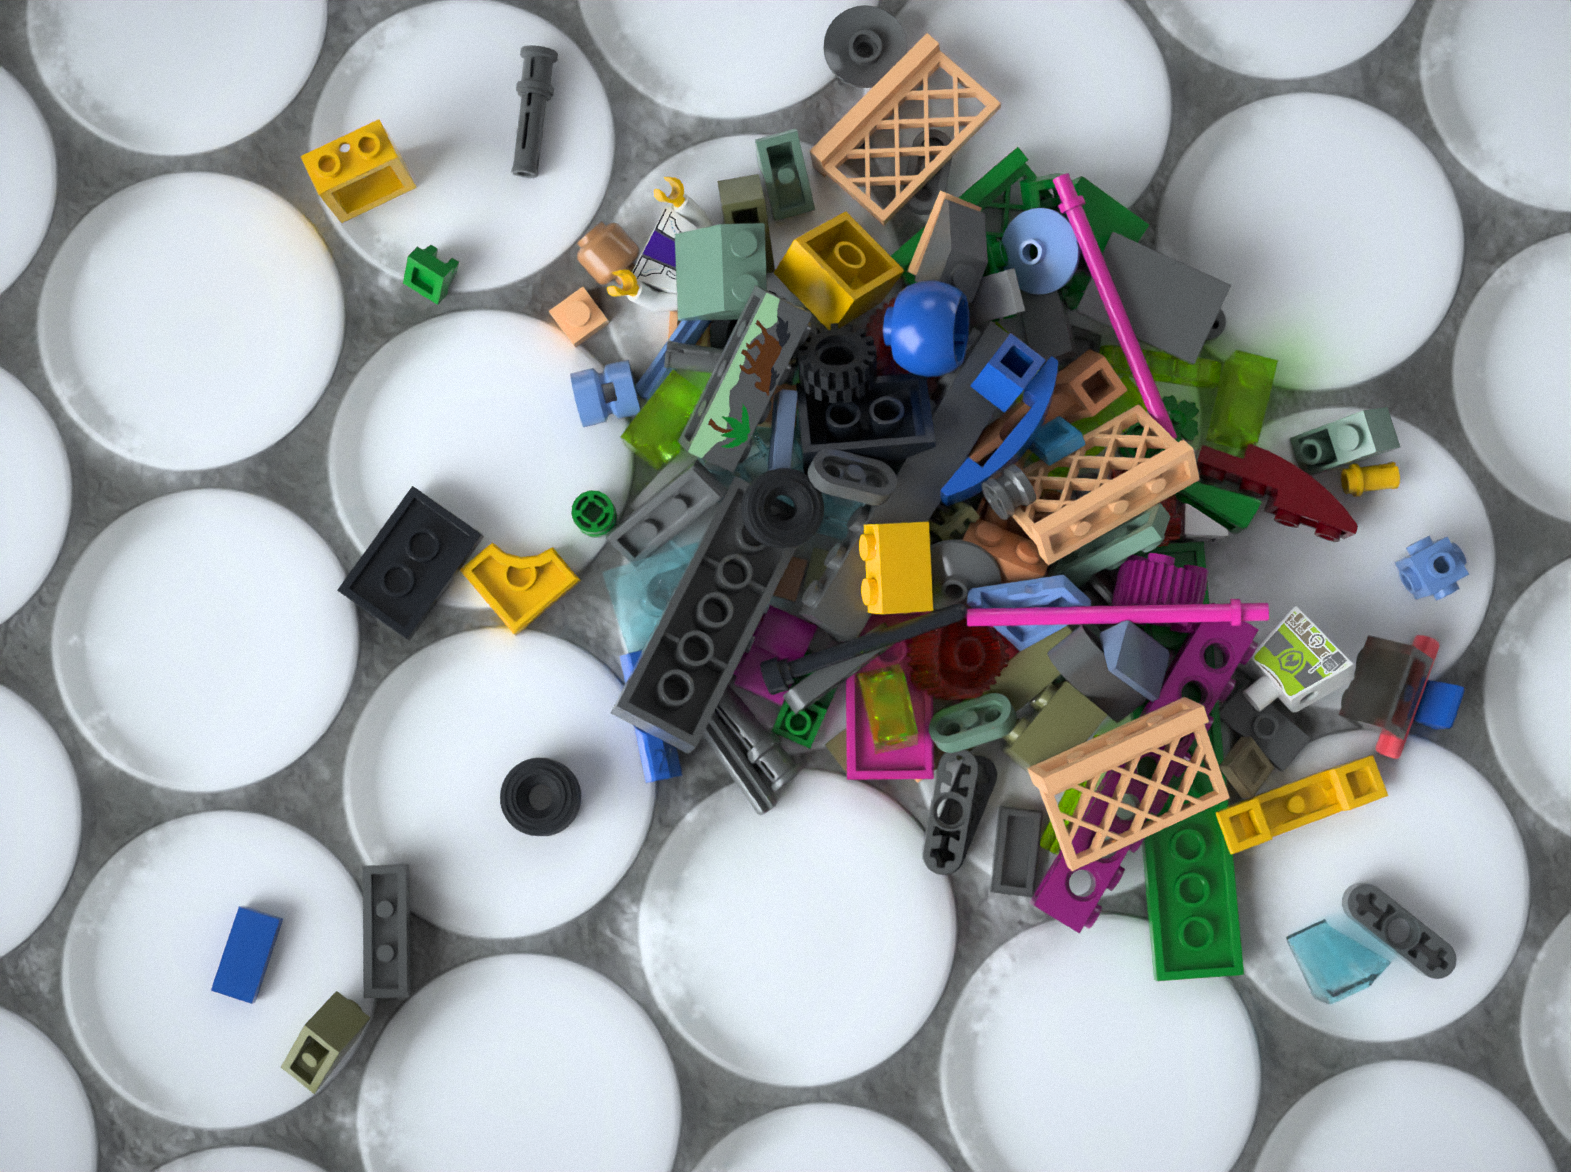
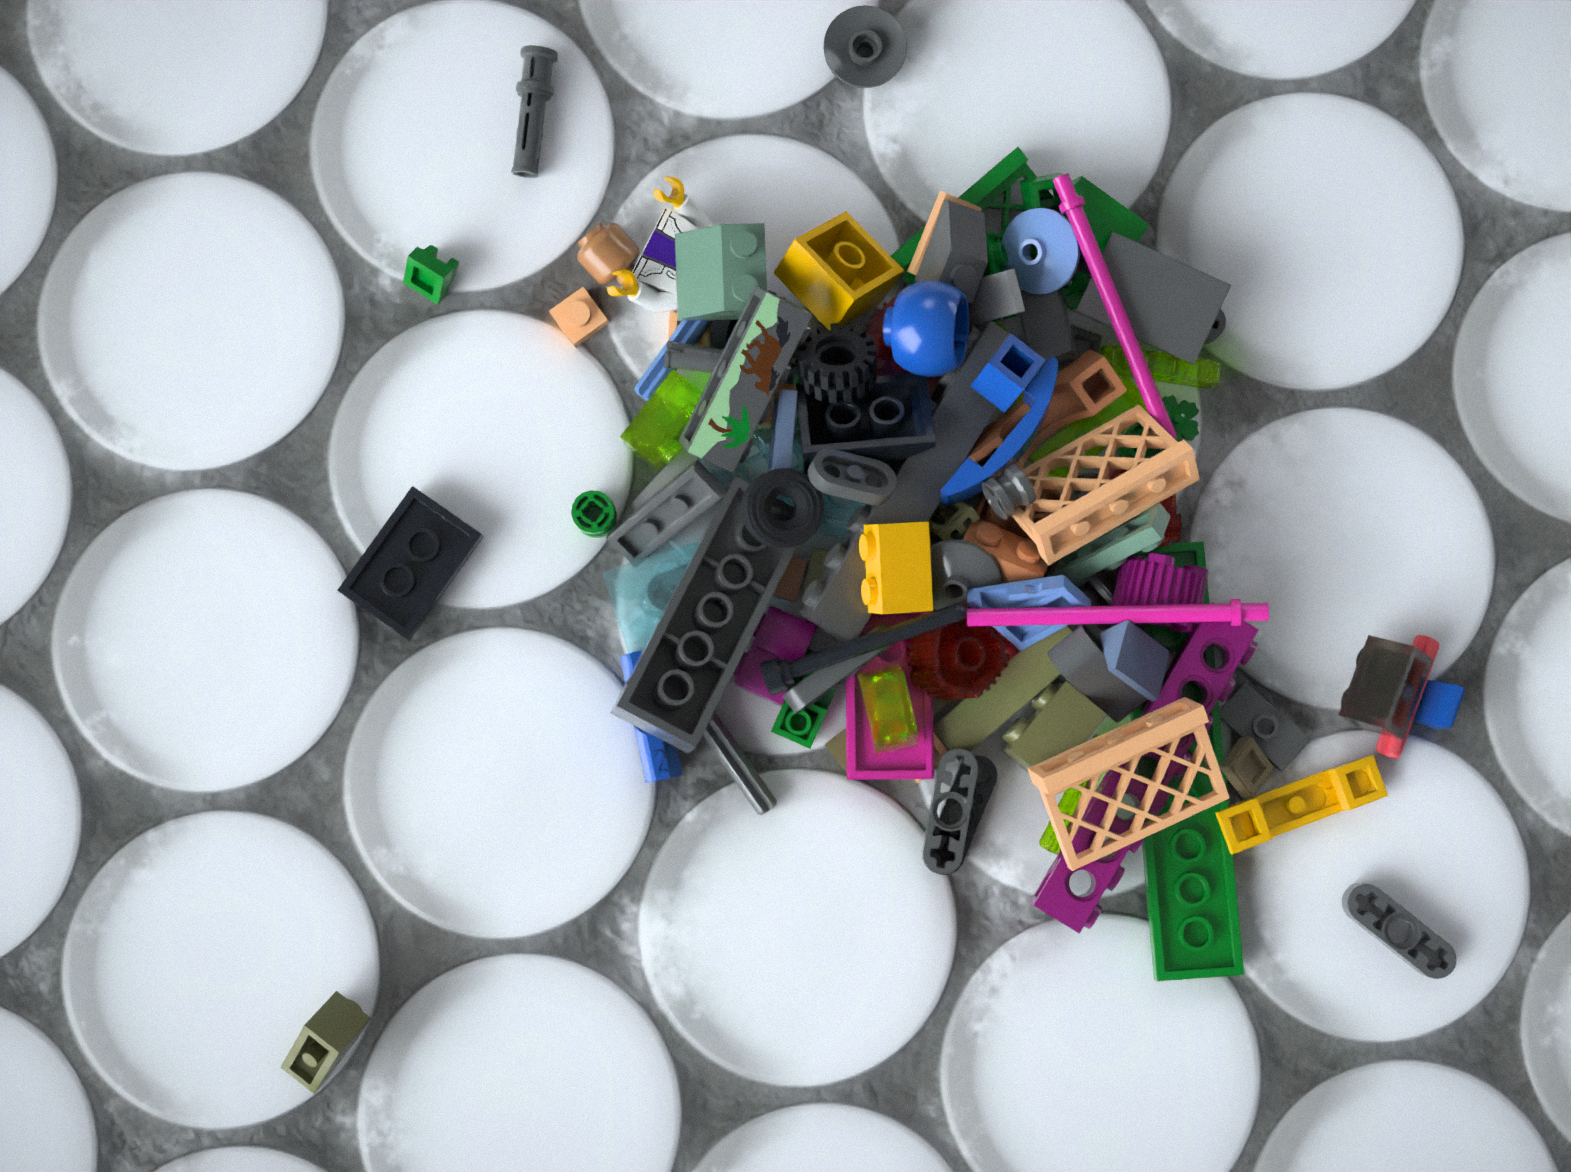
blue tile [211,906,283,1004] -> none
yellow window [300,119,417,223] -> none
dark grey plate [362,864,411,998] -> none
yellow tile [460,542,581,635] -> none
black tyre [500,758,581,836] -> none
medium blue wheel [570,360,642,427] -> none
dark grey pin [716,684,805,792] -> none
olive slope [717,174,775,274] -> none
sand green slope [755,128,815,221] -> none
light nougat fence [810,33,1001,226] -> none
dark grey plate [903,129,952,215] -> none
sand green plate [929,693,1017,753] -> none
dark grey tile [989,806,1043,897] -> none
dark azure tile [1028,416,1086,466] -> none
green slope [1170,482,1262,534] -> none
white slope [1176,503,1228,543] -> none
dark red slope [1194,443,1358,542] -> none
clear neon green brick [1206,350,1278,449] -> none
torso [1243,606,1355,713] -> none
clear light blue slope [1286,919,1391,1005] -> none
sand green slope [1290,407,1400,476] -> none
yellow pin [1341,462,1400,497] -> none
medium blue brick [1395,536,1469,601] -> none

